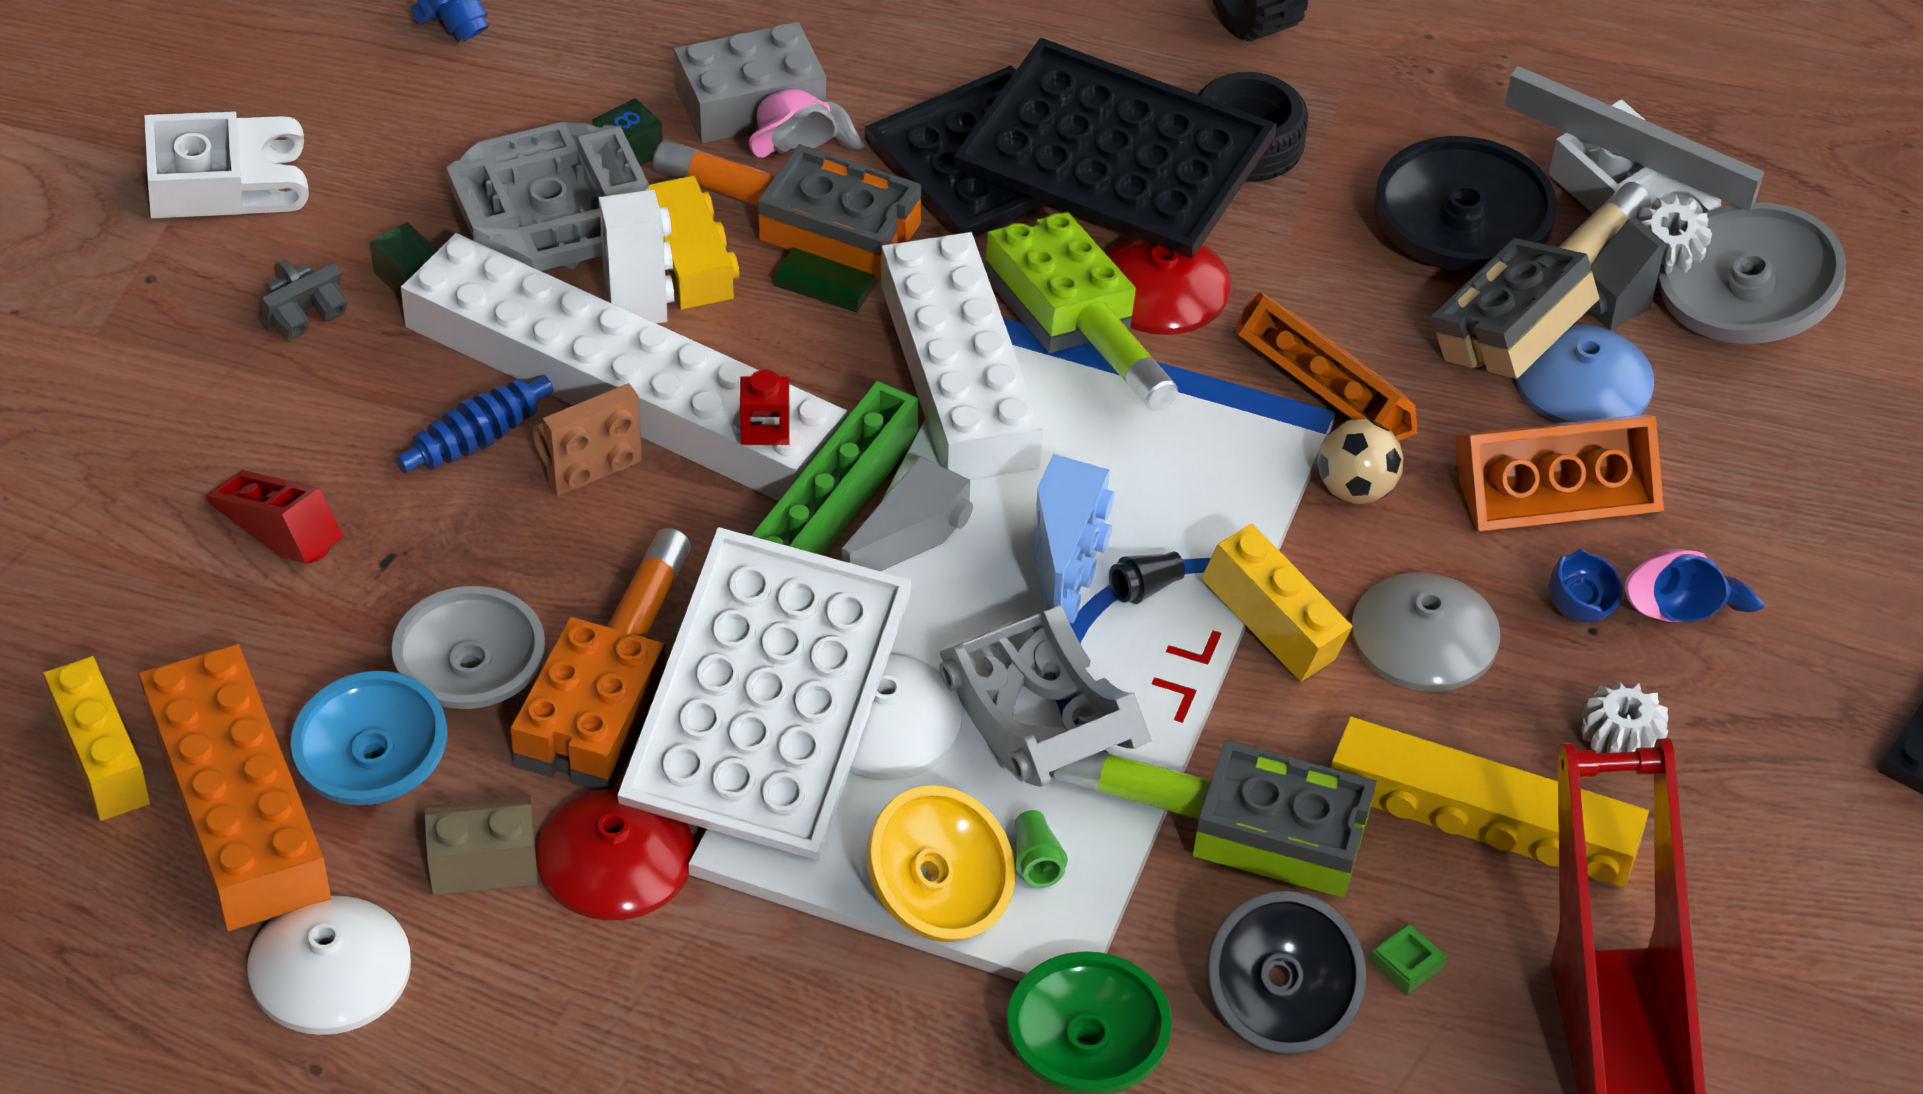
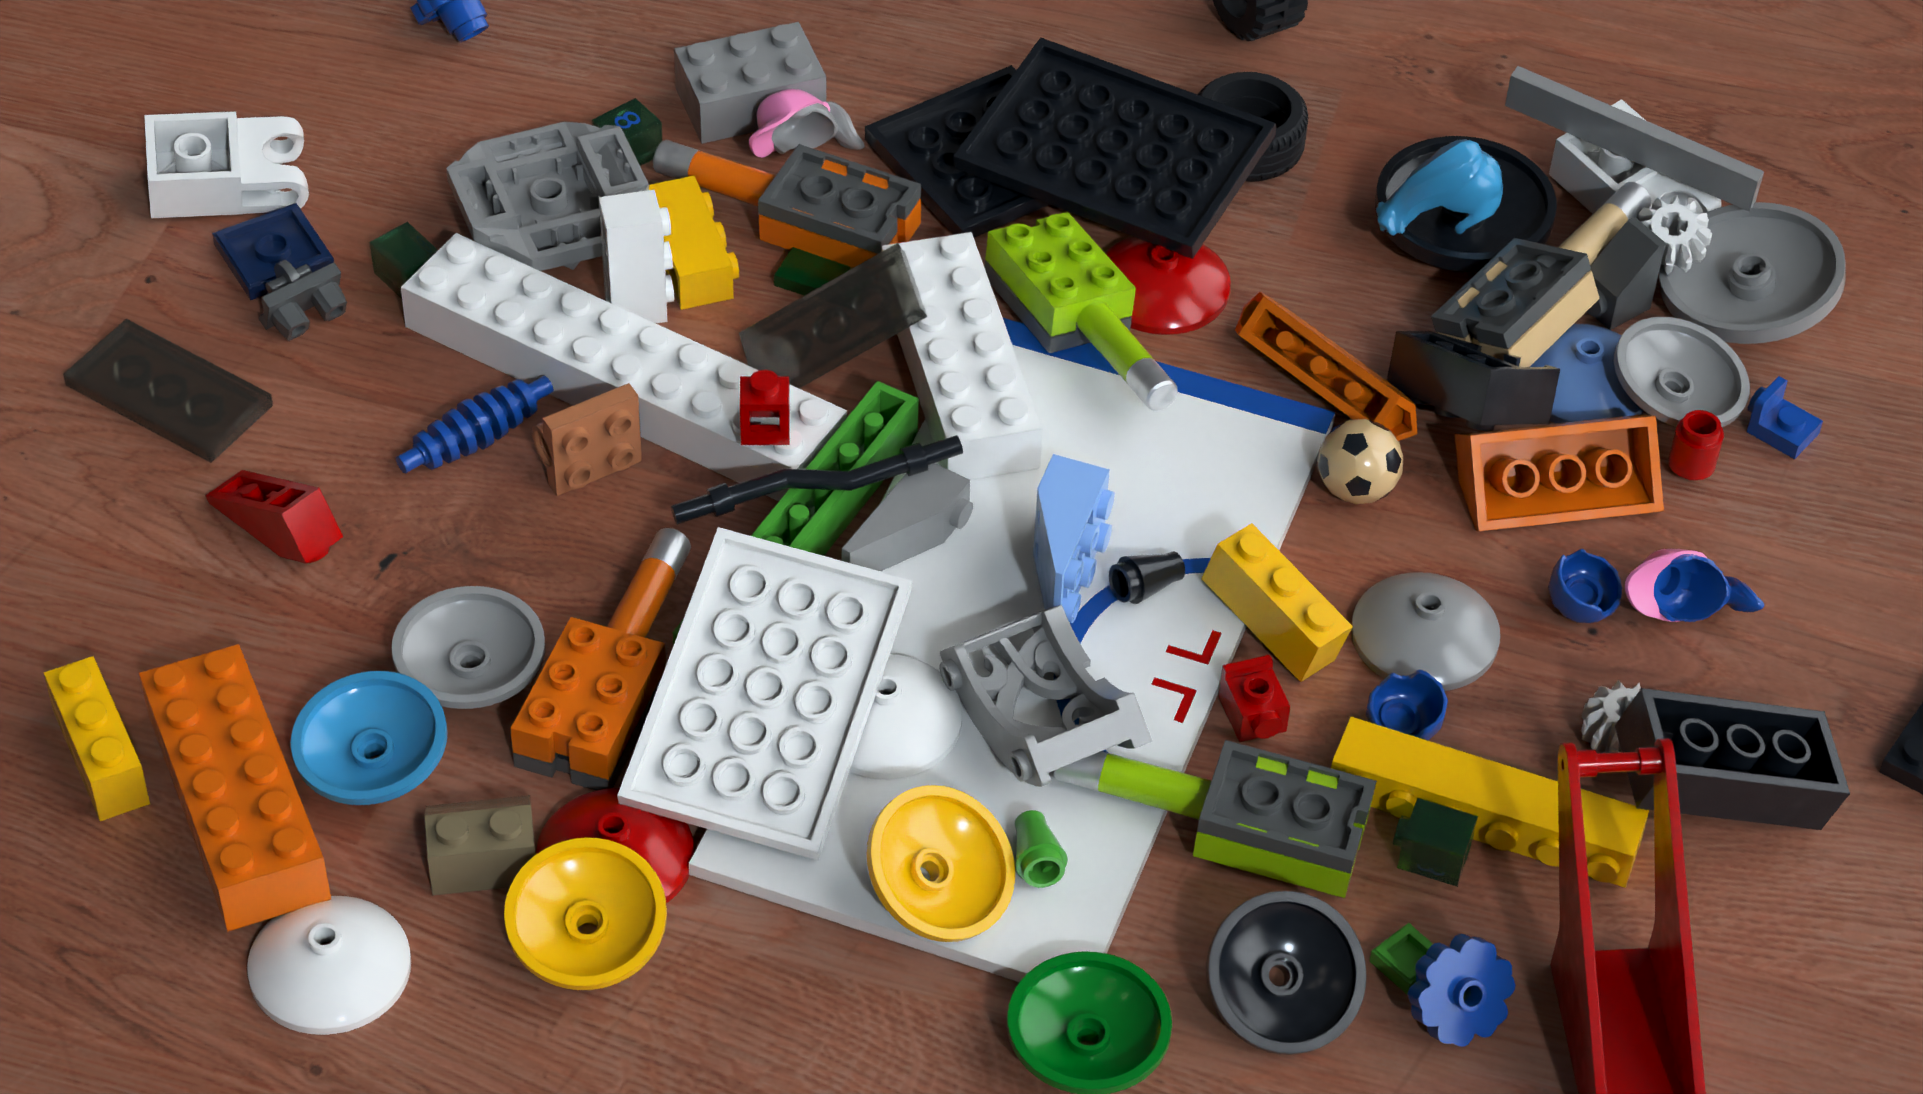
none -> clear smoke tile [63,319,273,463]
none -> dark blue tile [212,203,334,301]
none -> yellow dish [504,838,667,990]
none -> black bar [671,435,963,525]
none -> clear smoke tile [739,243,927,388]
none -> red brick [1219,654,1290,743]
none -> blue hair [1366,669,1448,741]
none -> dark azure piece [1376,139,1503,236]
none -> black wedge [1387,331,1560,431]
none -> clear green brick [1393,798,1478,887]
none -> blue plant [1408,934,1516,1047]
none -> light grey dish [1614,317,1750,427]
none -> black brick [1615,688,1850,830]
none -> red brick [1668,410,1724,480]
none -> blue bracket [1747,376,1823,459]

